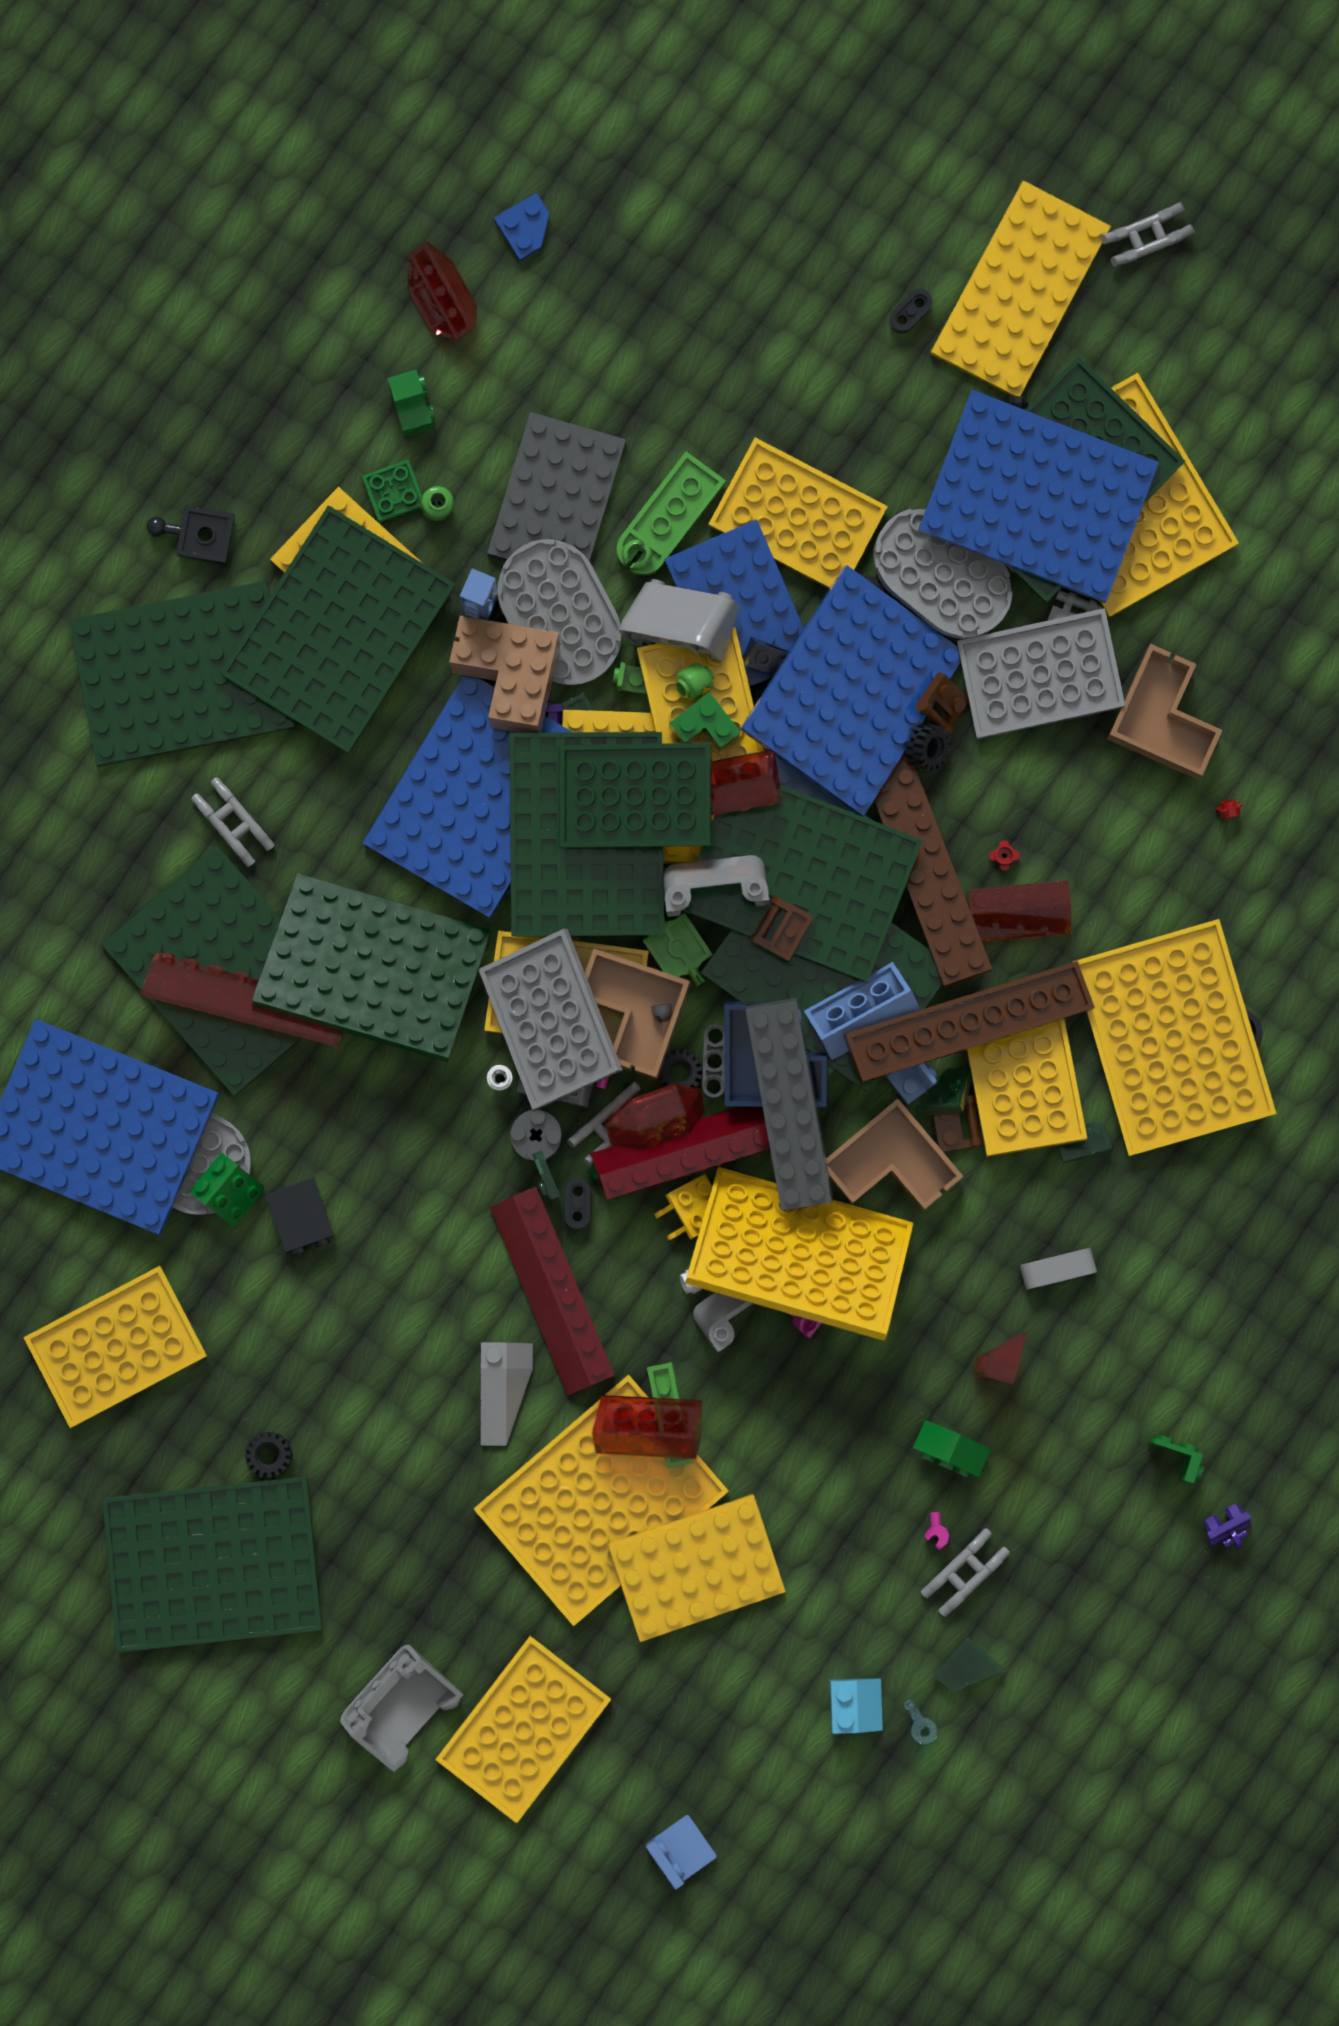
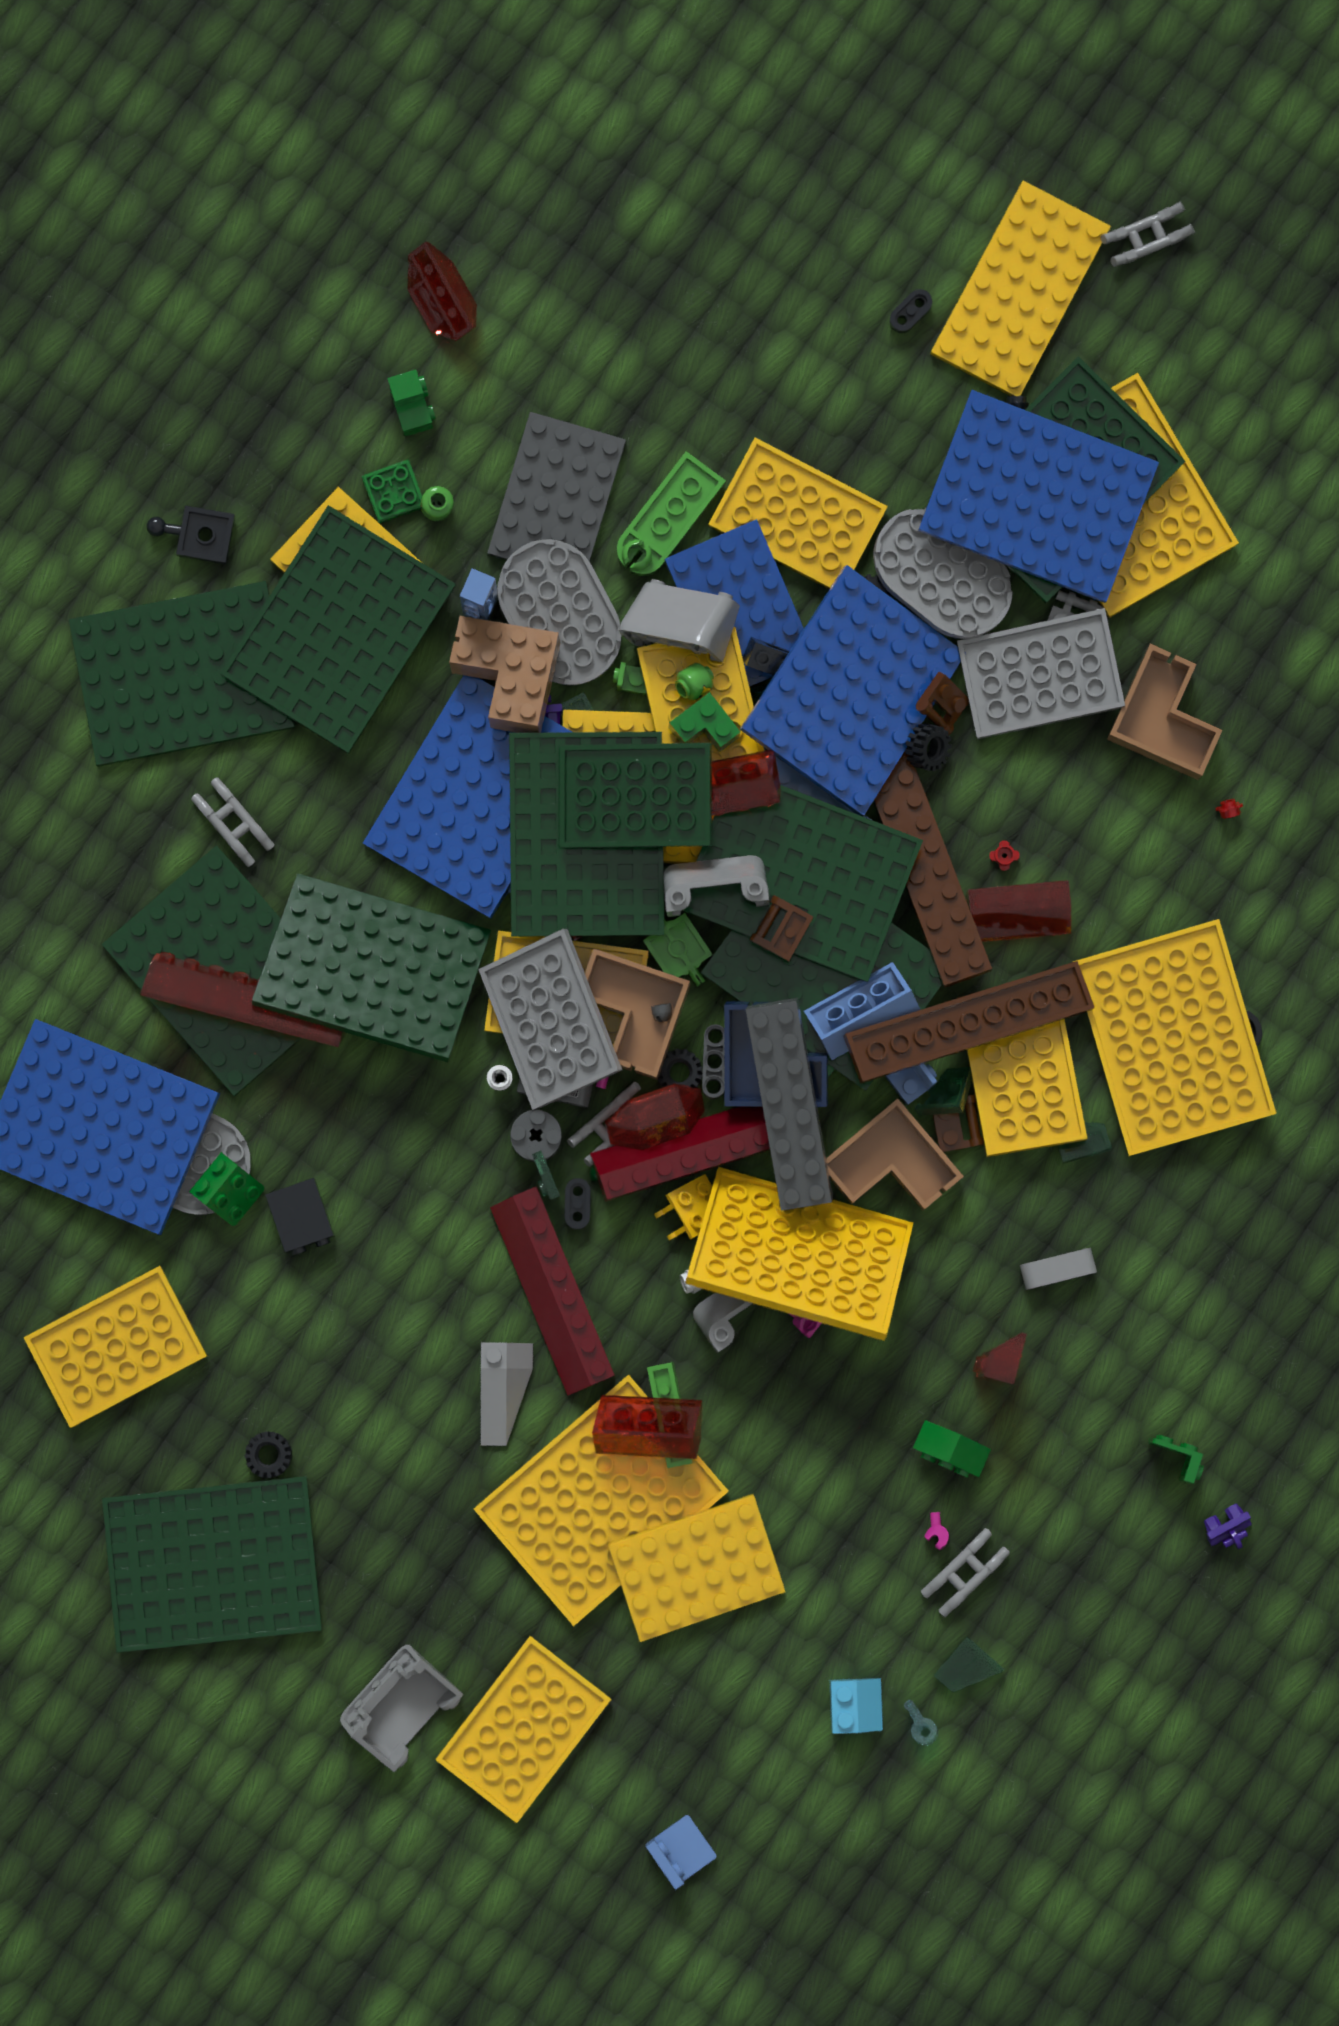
blue plate [494,193,550,262] -> none

